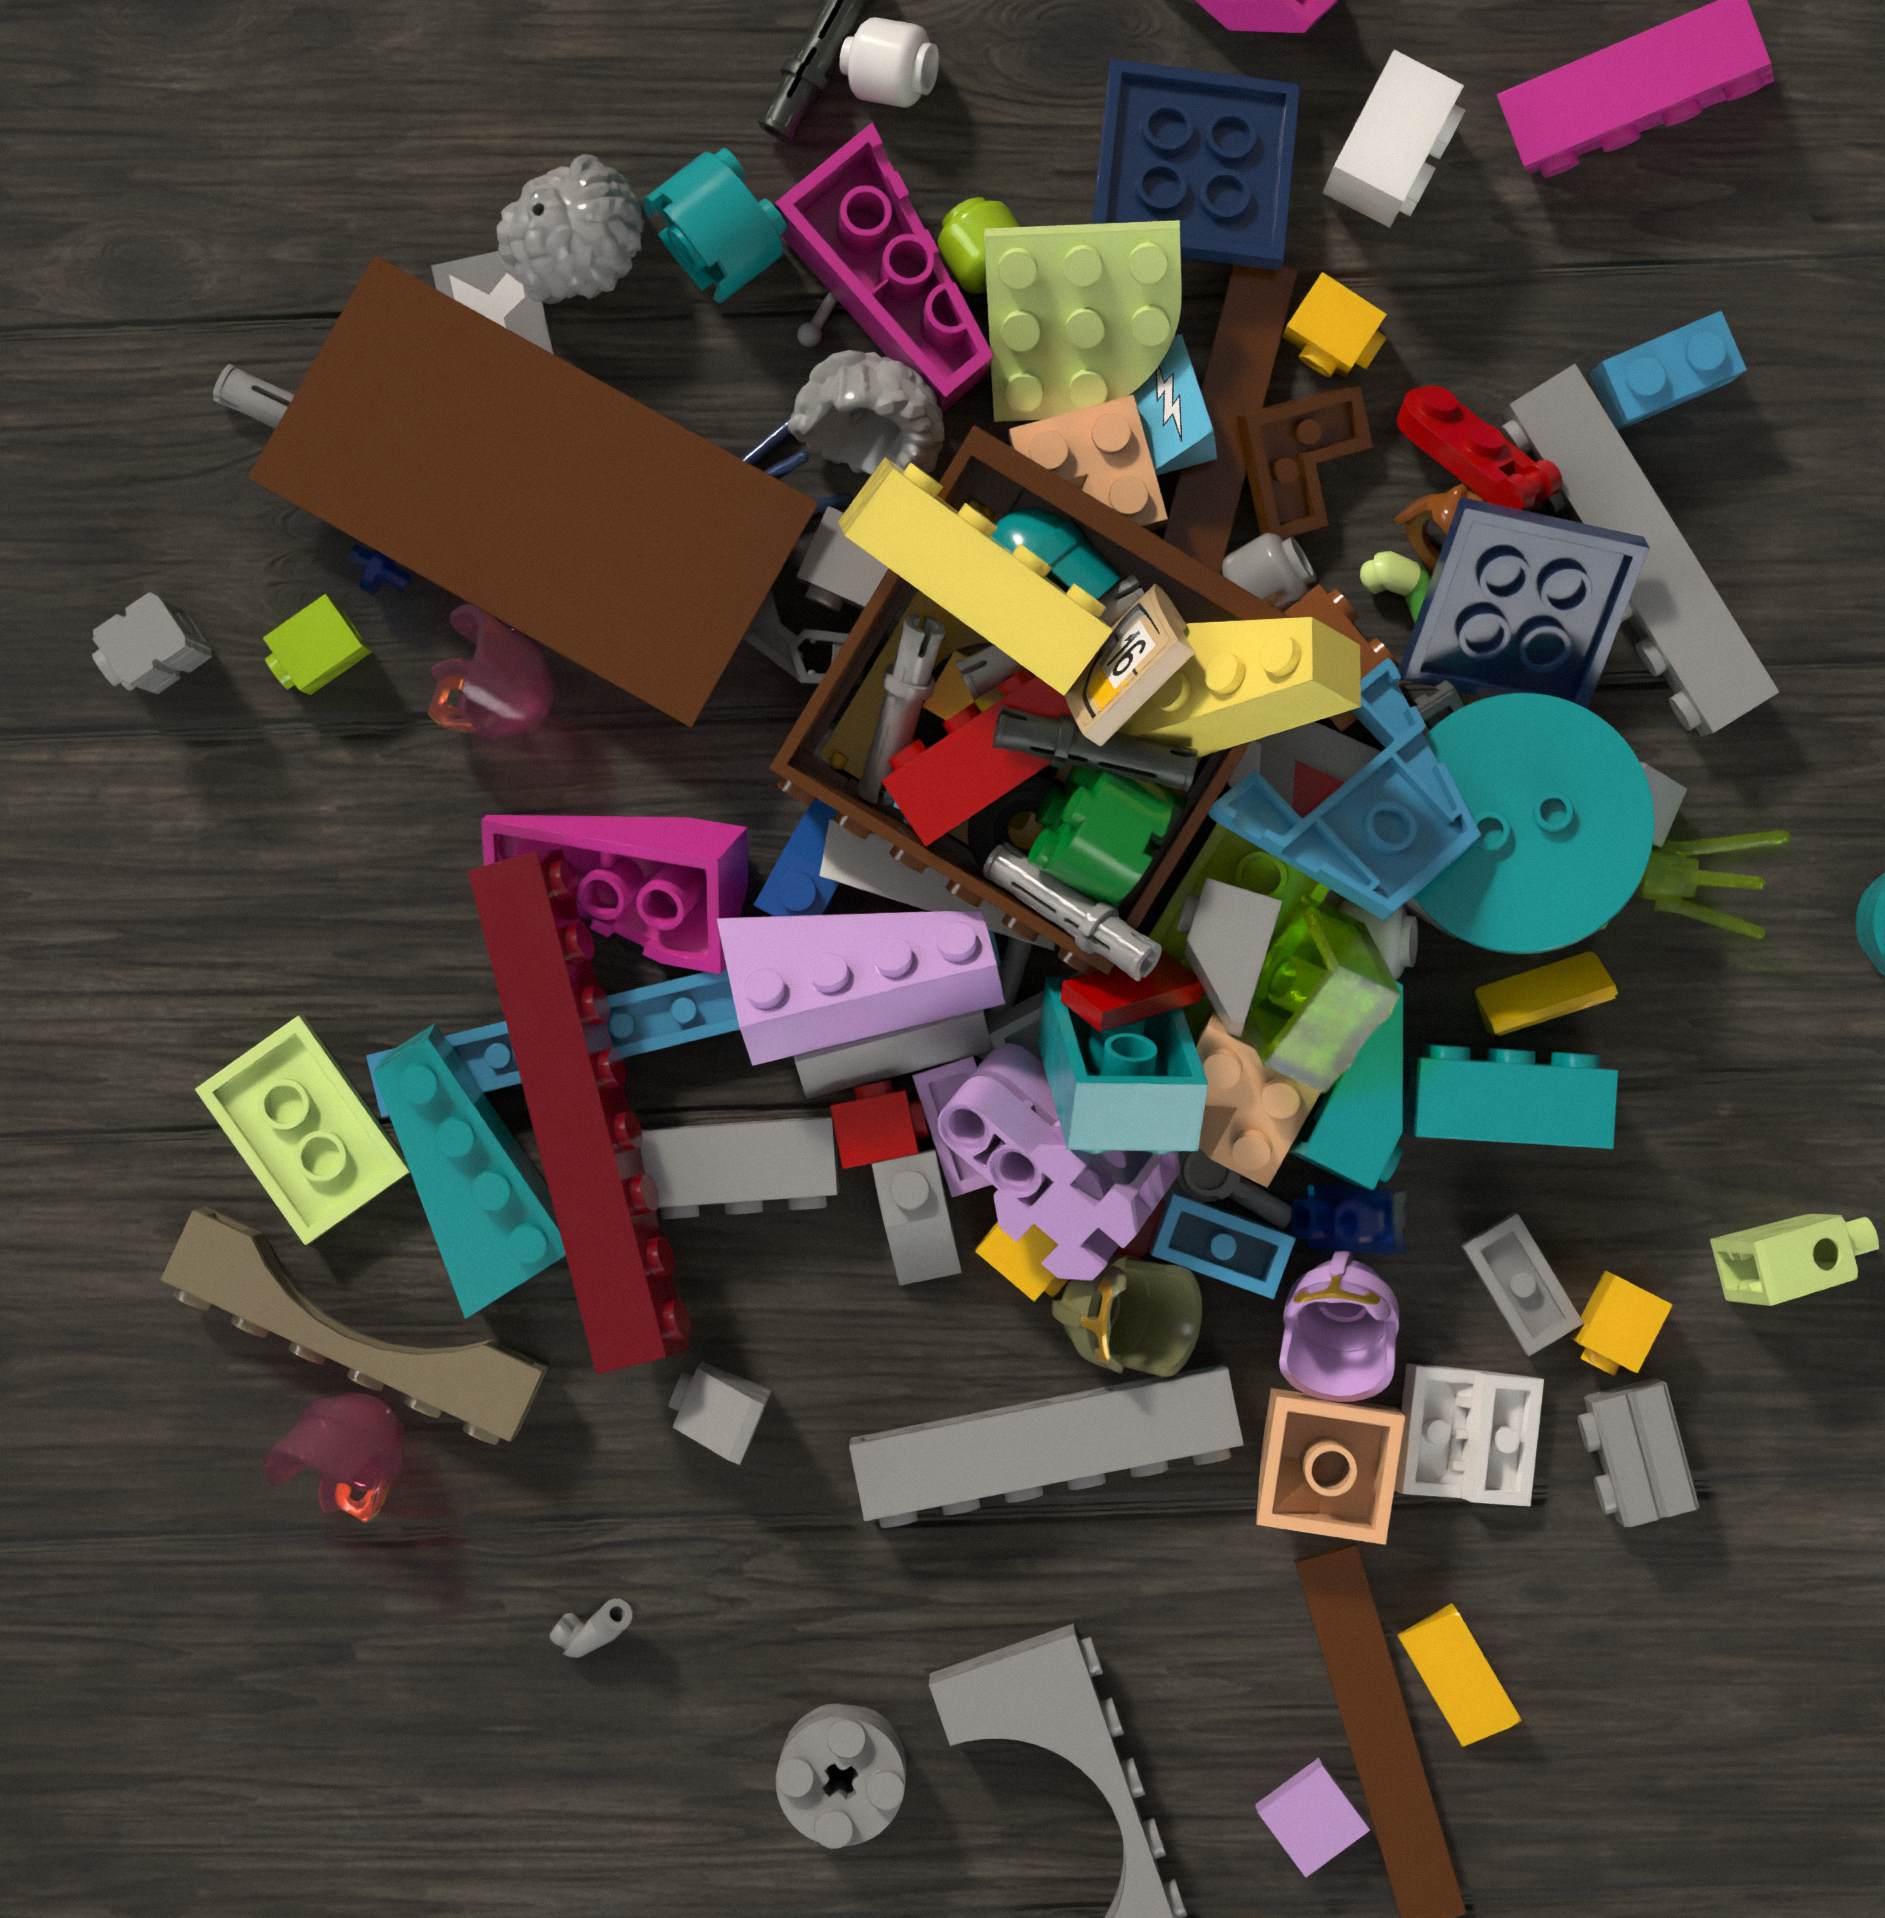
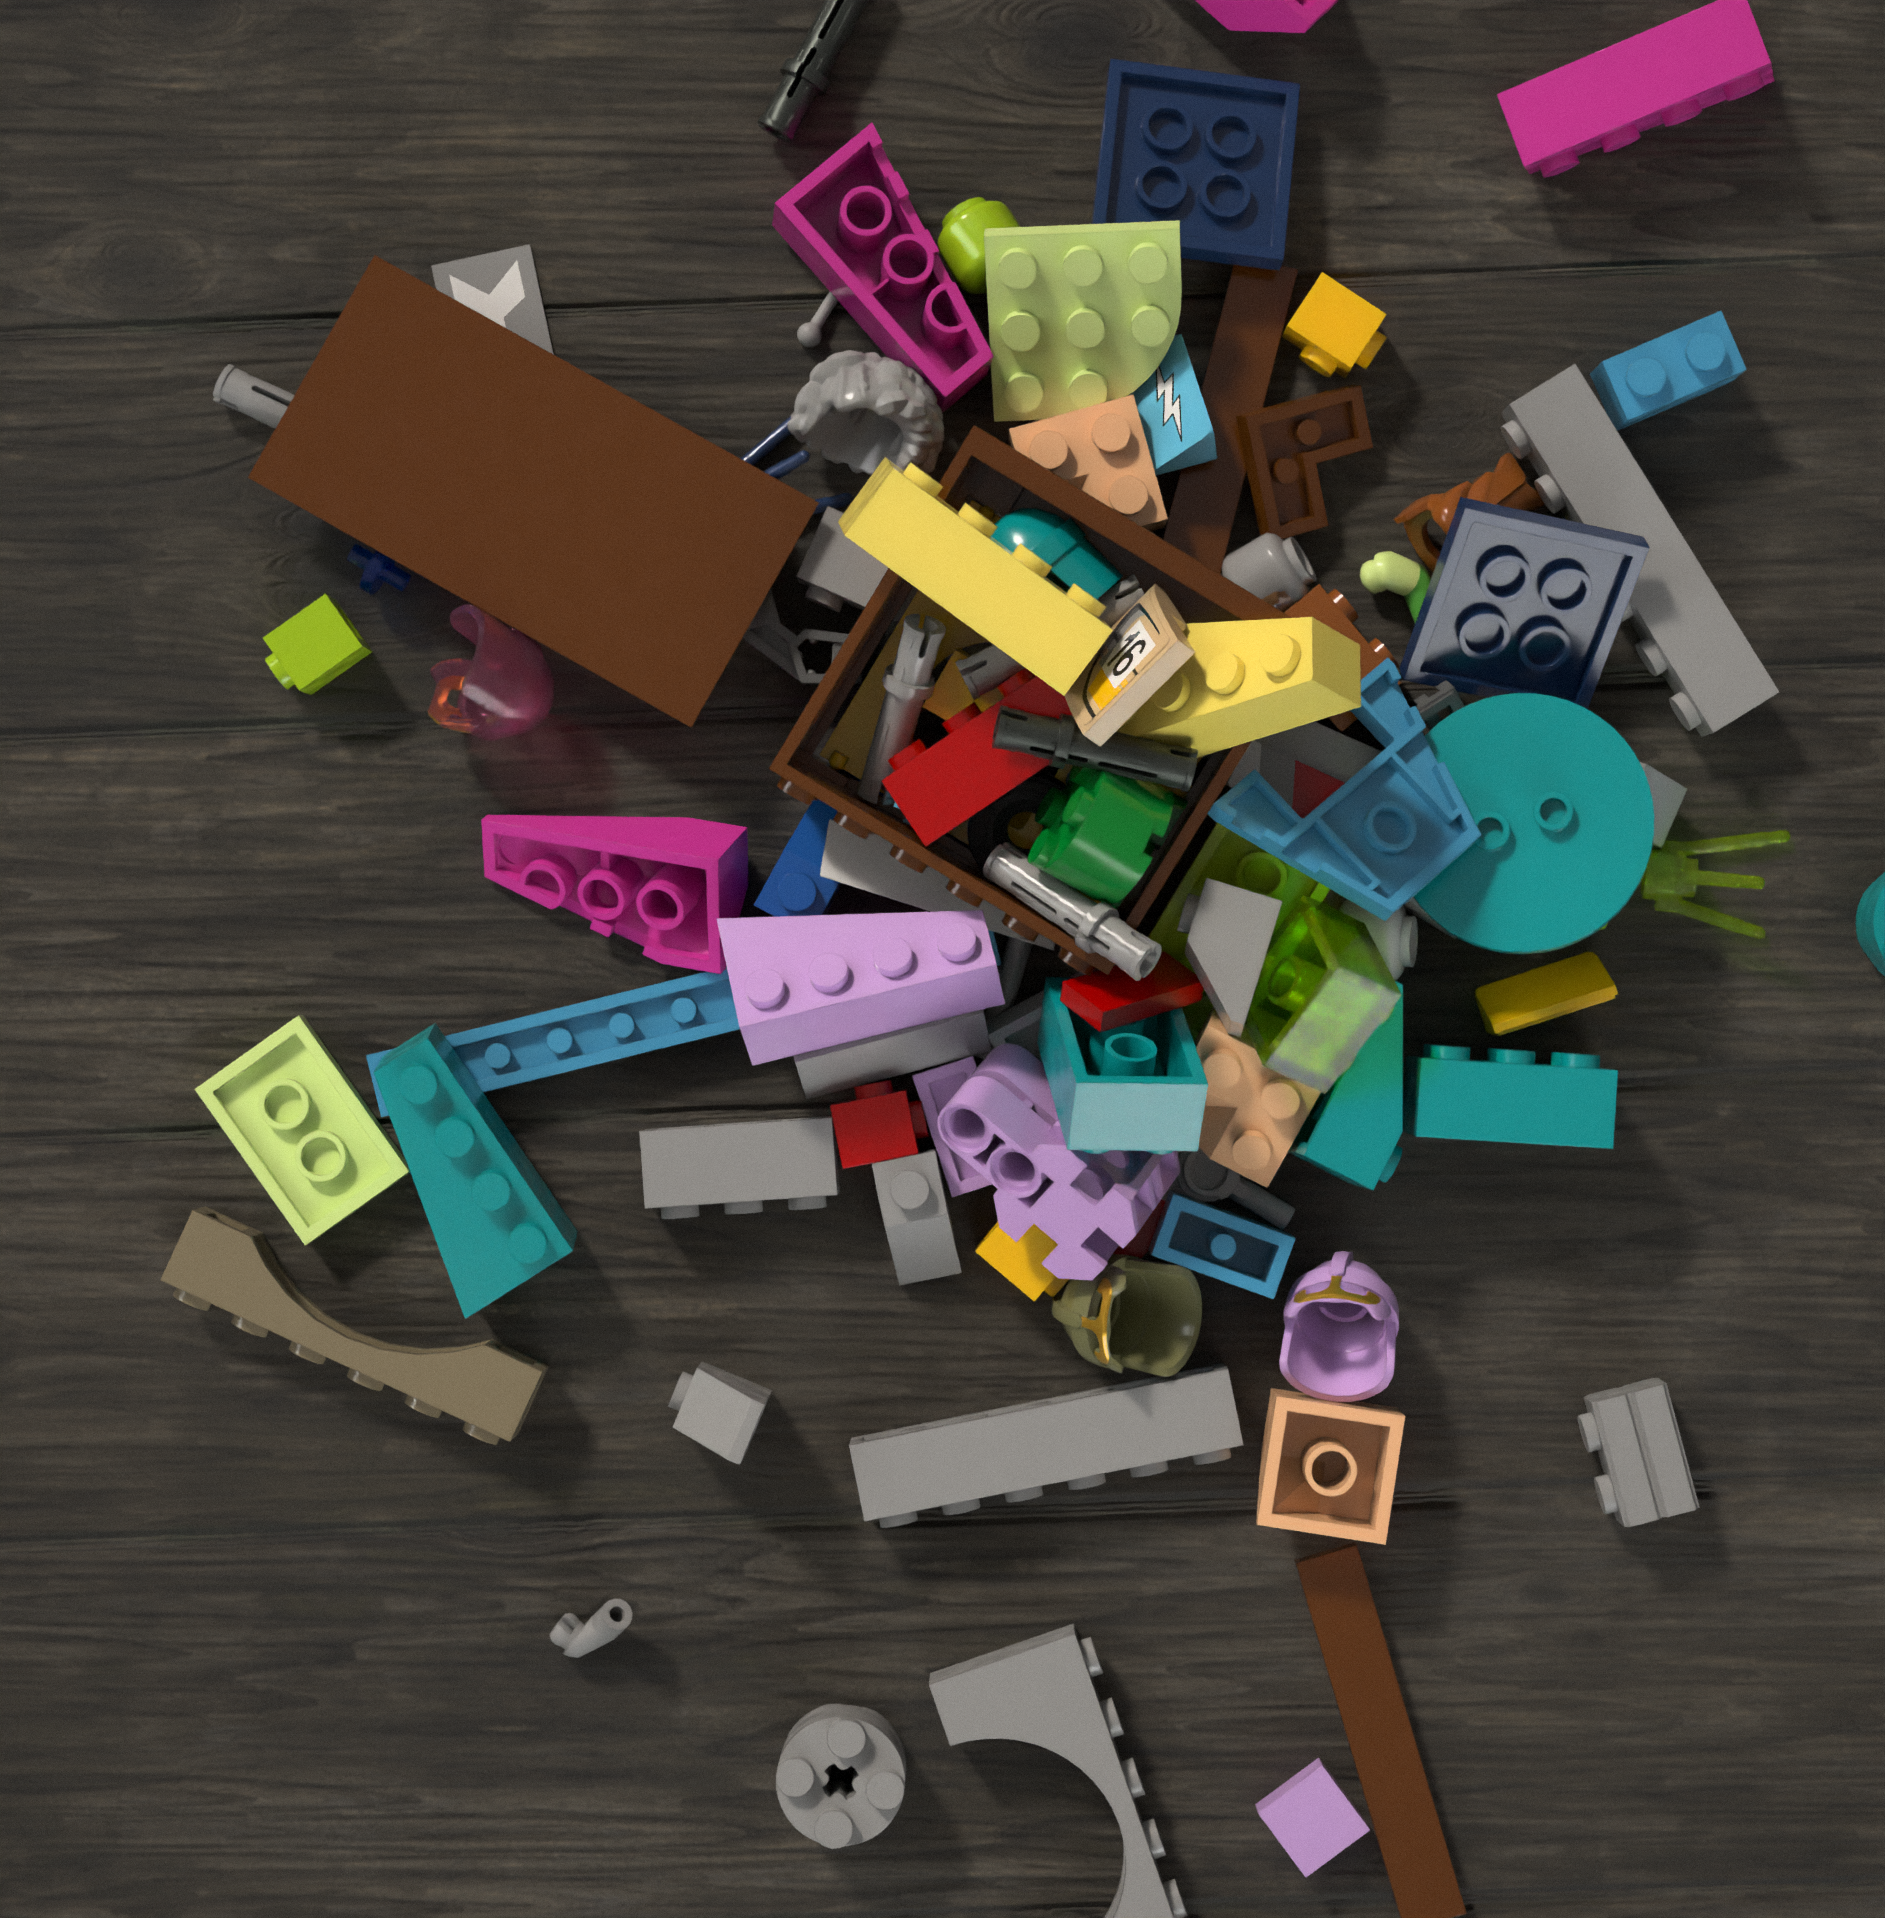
light grey brick [92,592,213,694] -> none
clear pink helmet [262,1392,404,1522] -> none
dark red brick [468,850,691,1375] -> none
light grey hair [496,154,645,304] -> none
teal brick [642,148,788,303] -> none
white head [840,17,939,108] -> none
clear blue hips [1291,1184,1407,1255] -> none
white brick [1323,50,1466,228] -> none
white slope [1394,1363,1544,1507] -> none
red plate [1396,386,1563,511] -> none
yellow slope [1397,1603,1522,1747] -> none
light grey plate [1460,1212,1584,1356] -> none
yellow brick [1570,1271,1672,1376] -> none
yellowish green torso [1710,1214,1879,1306] -> none

